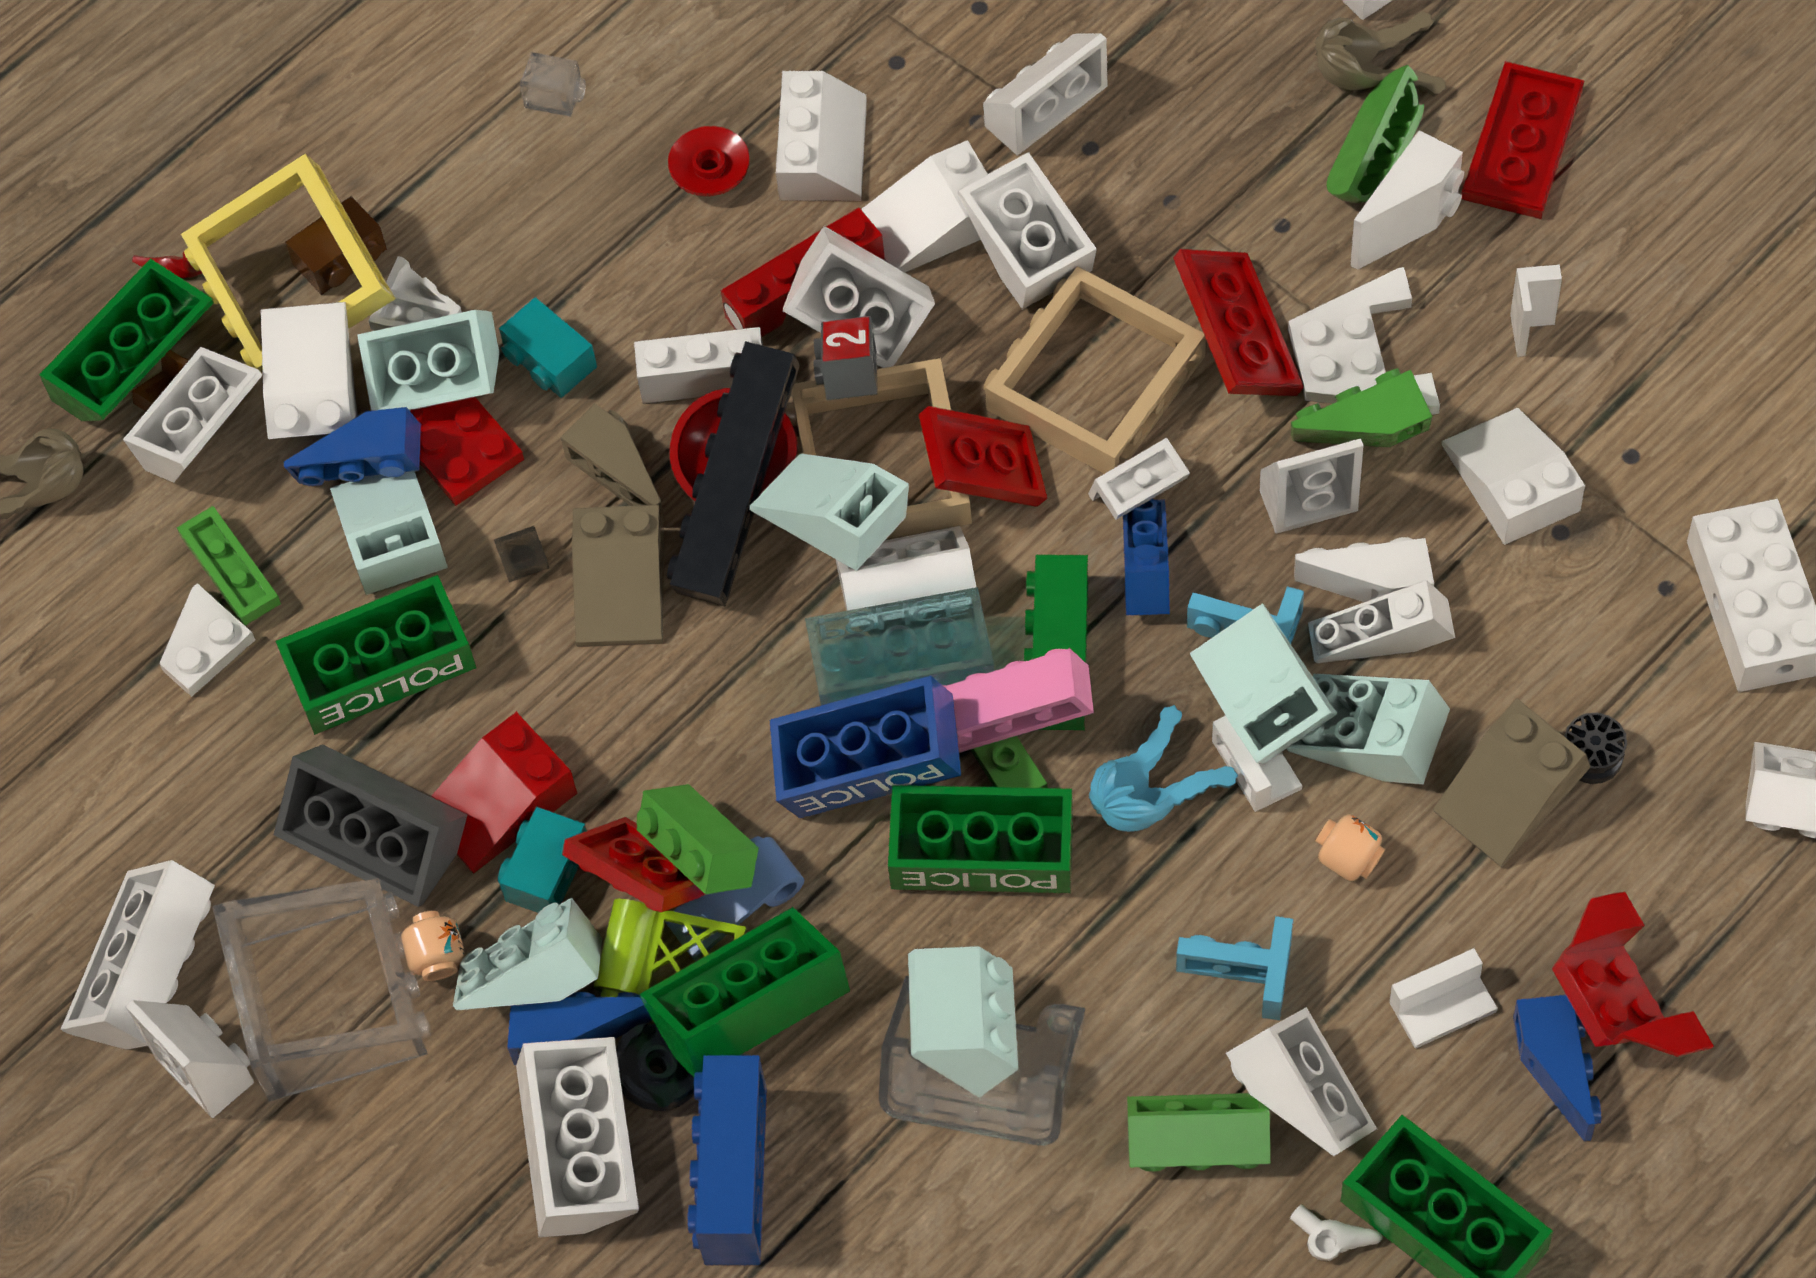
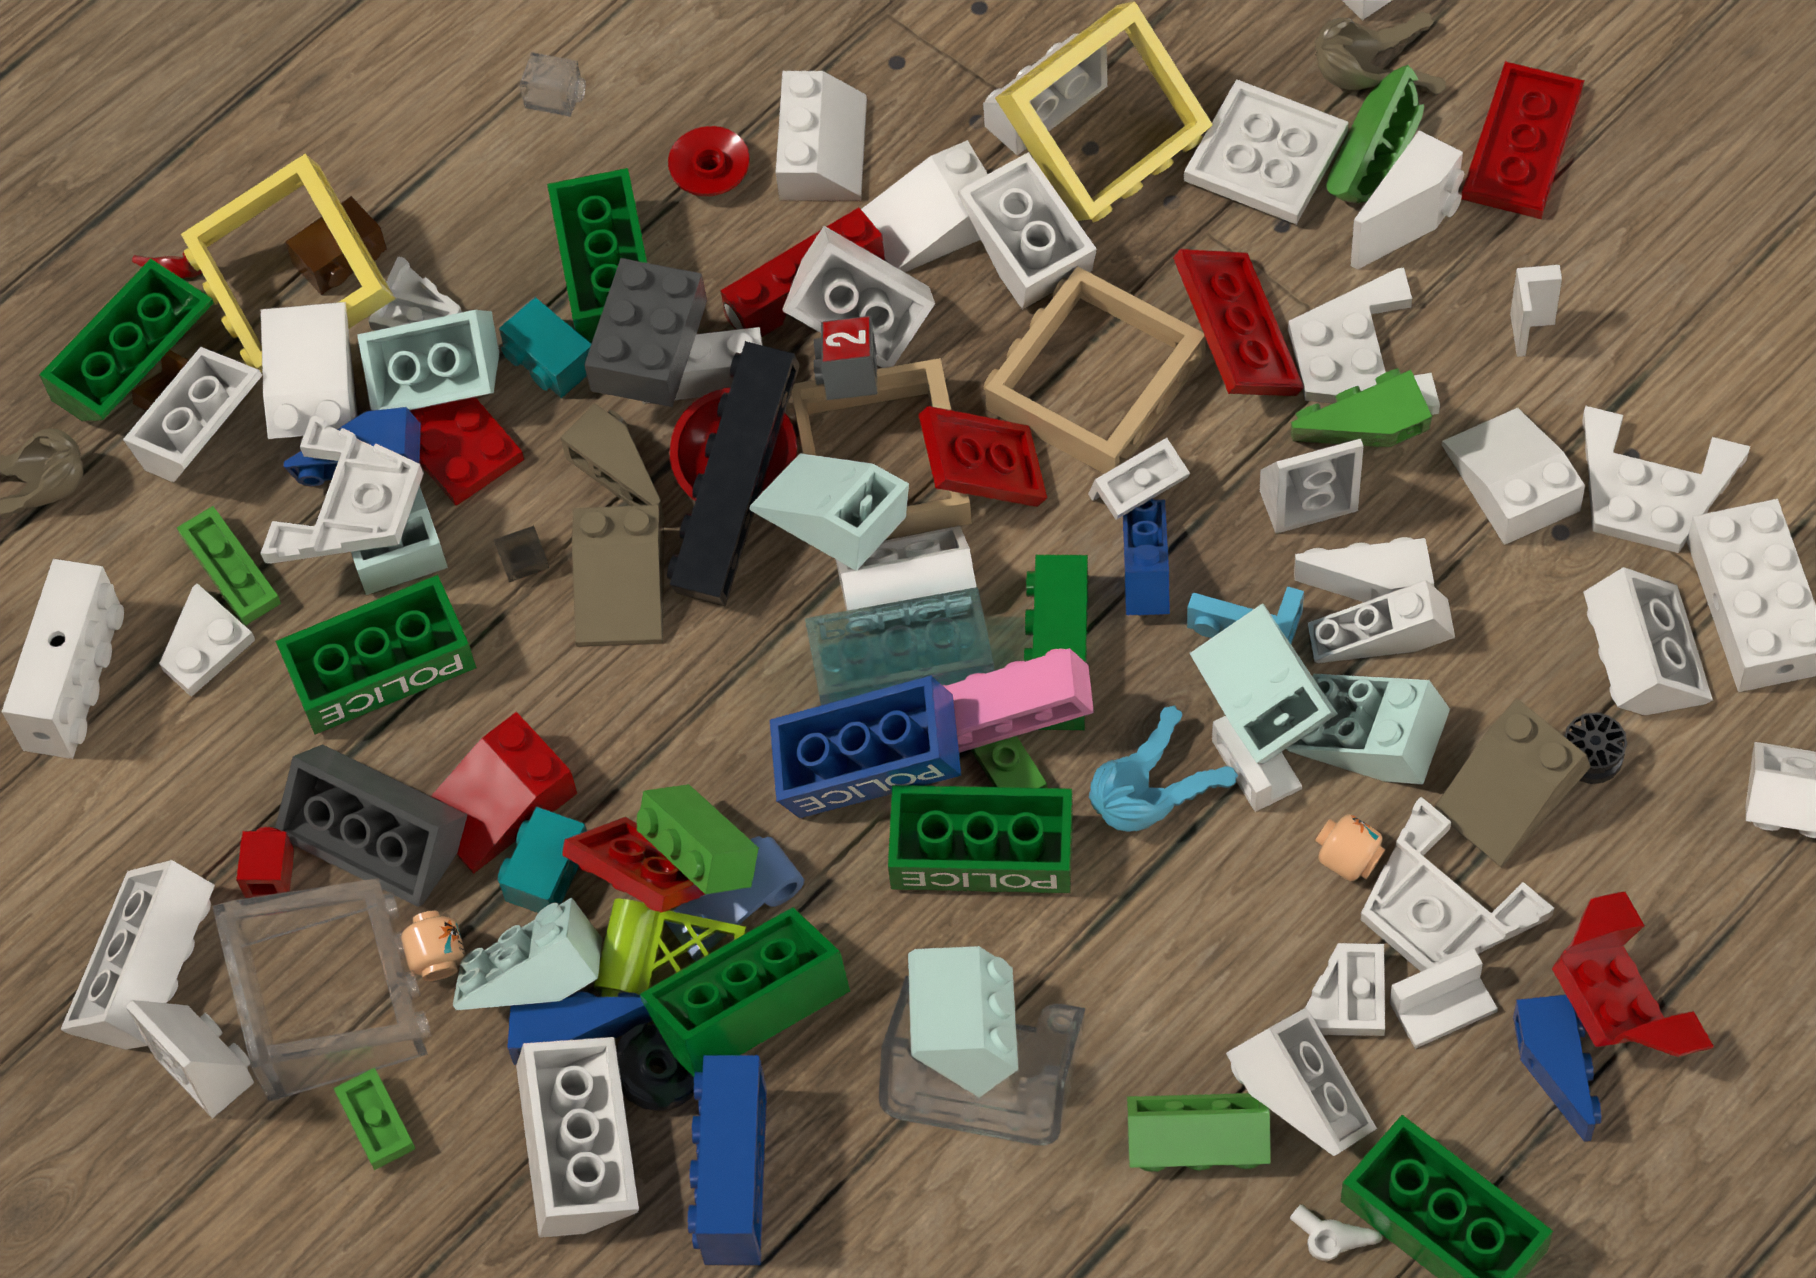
medium azure bracket [1176,916,1293,1020] -> none
none -> white brick [2,559,124,759]
none -> red brick [236,827,295,899]
none -> white wing [261,416,424,563]
none -> bright green plate [333,1067,416,1170]
none -> green brick [547,168,647,344]
none -> dark grey brick [584,258,707,407]
none -> light yellow window [995,1,1213,222]
none -> white plate [1184,79,1349,225]
none -> white wing [1305,943,1385,1036]
none -> white wing [1361,797,1554,972]
none -> white wing [1582,406,1750,553]
none -> white slope [1583,567,1713,715]

